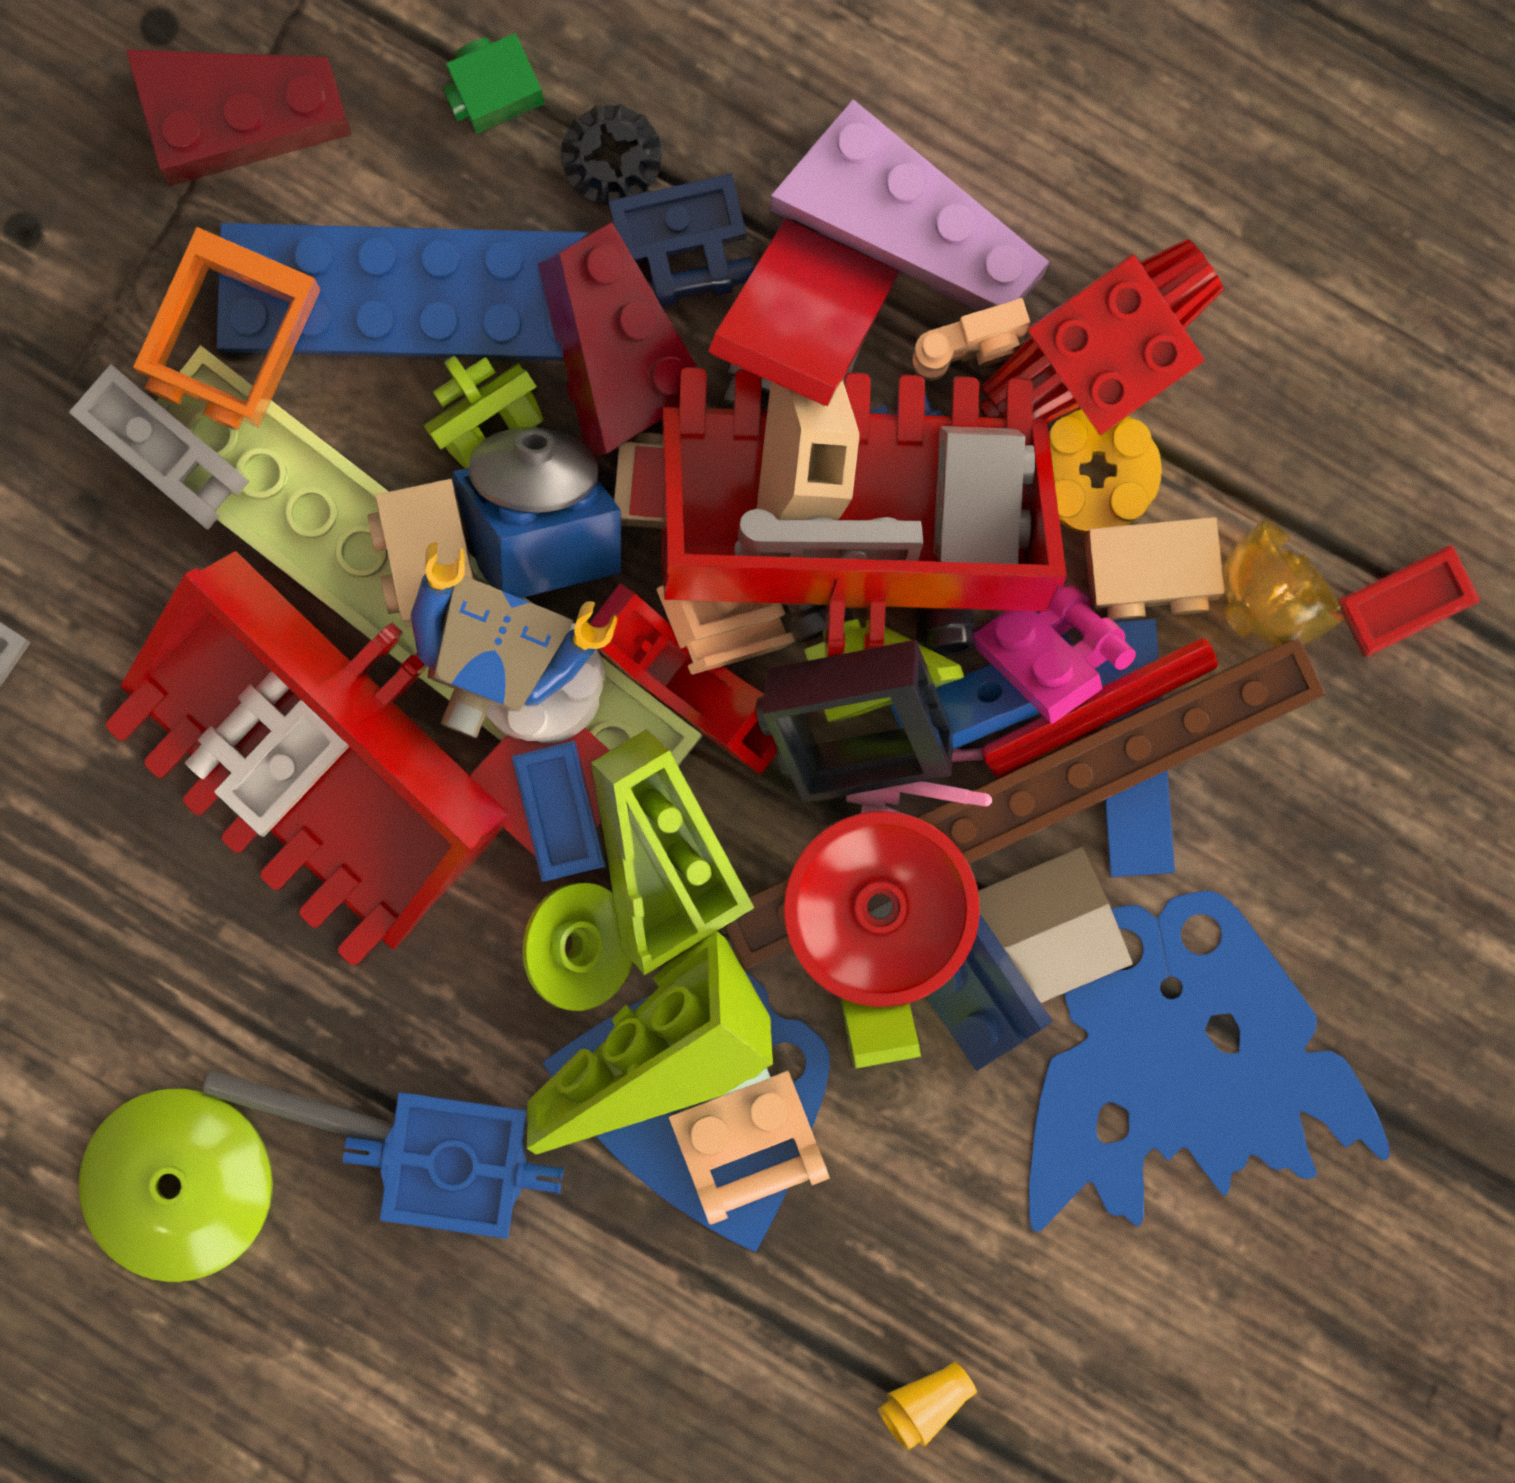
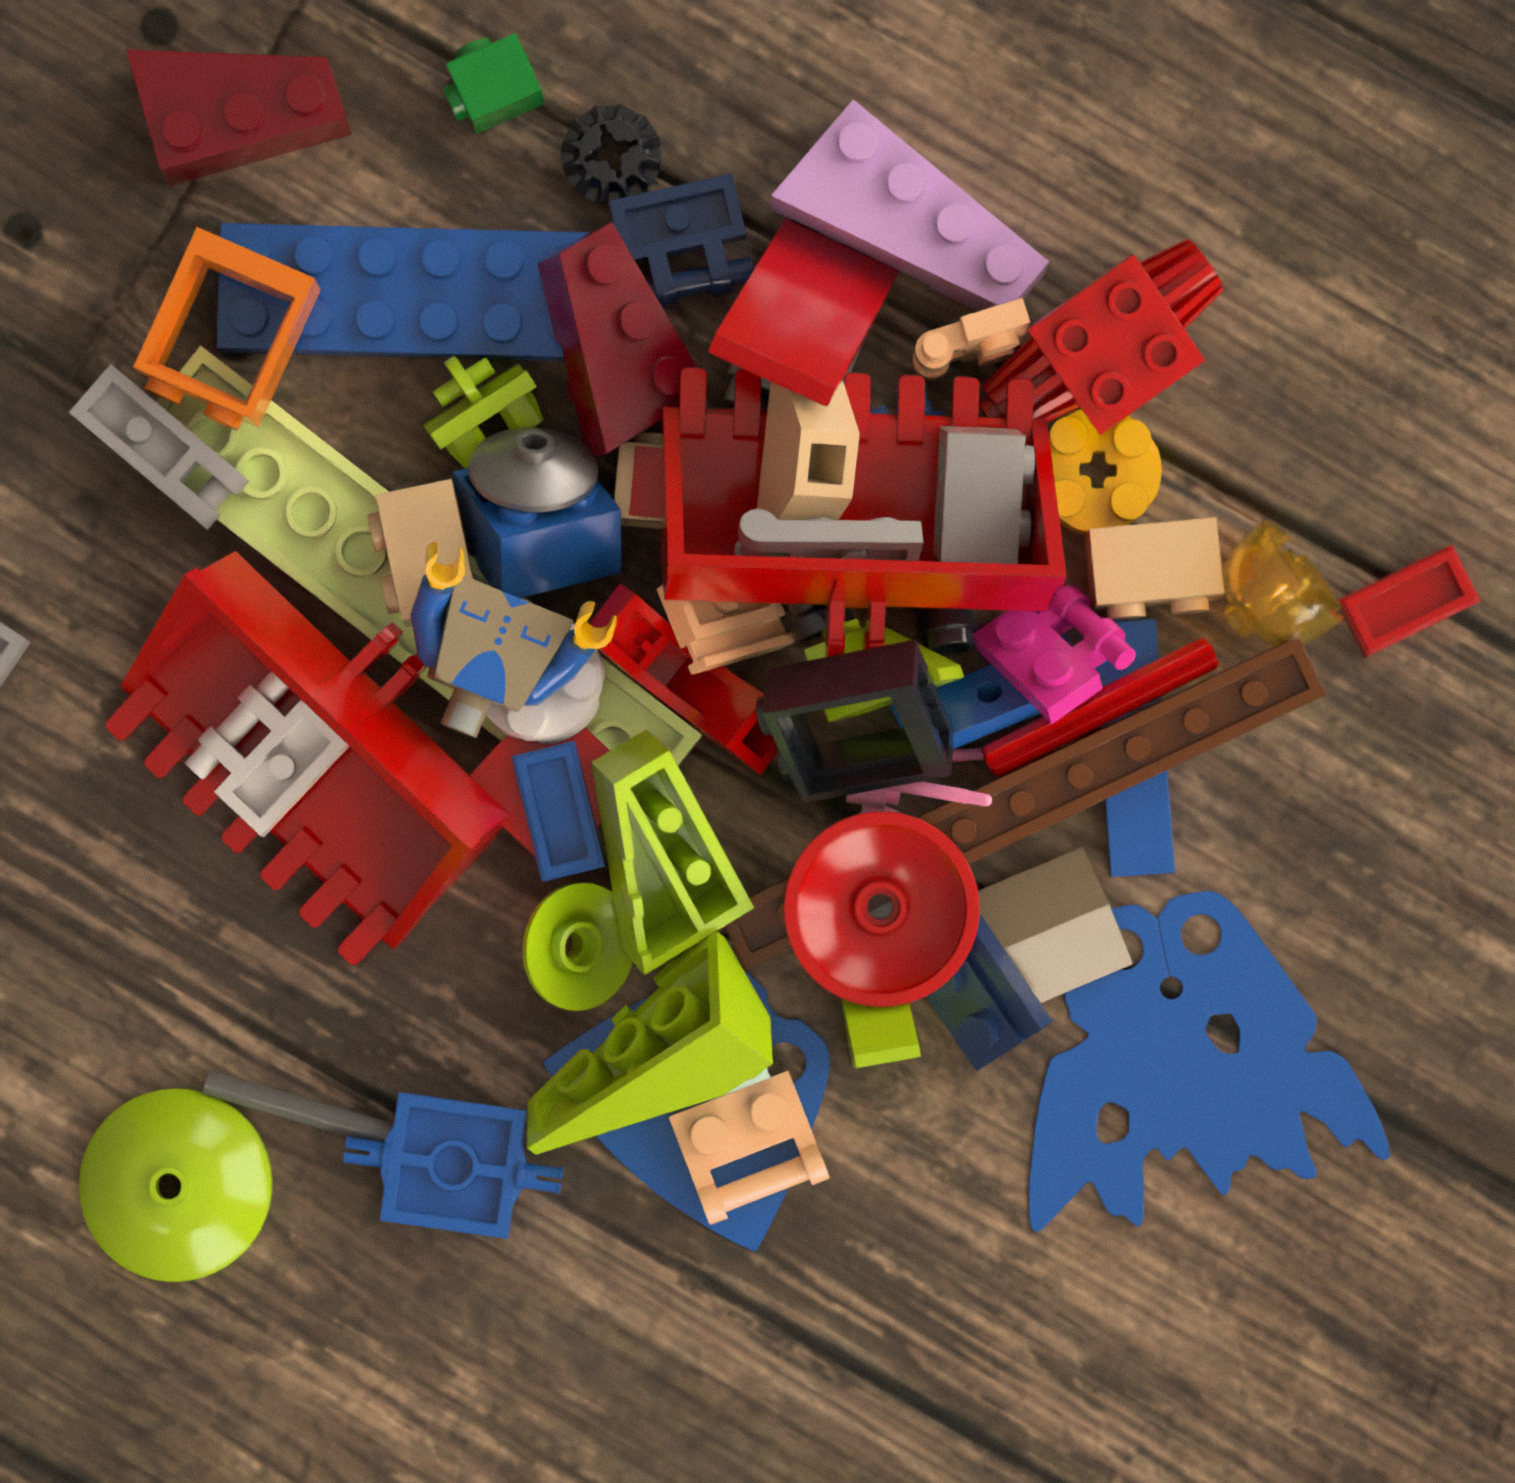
yellow cone [878,1361,977,1451] -> none

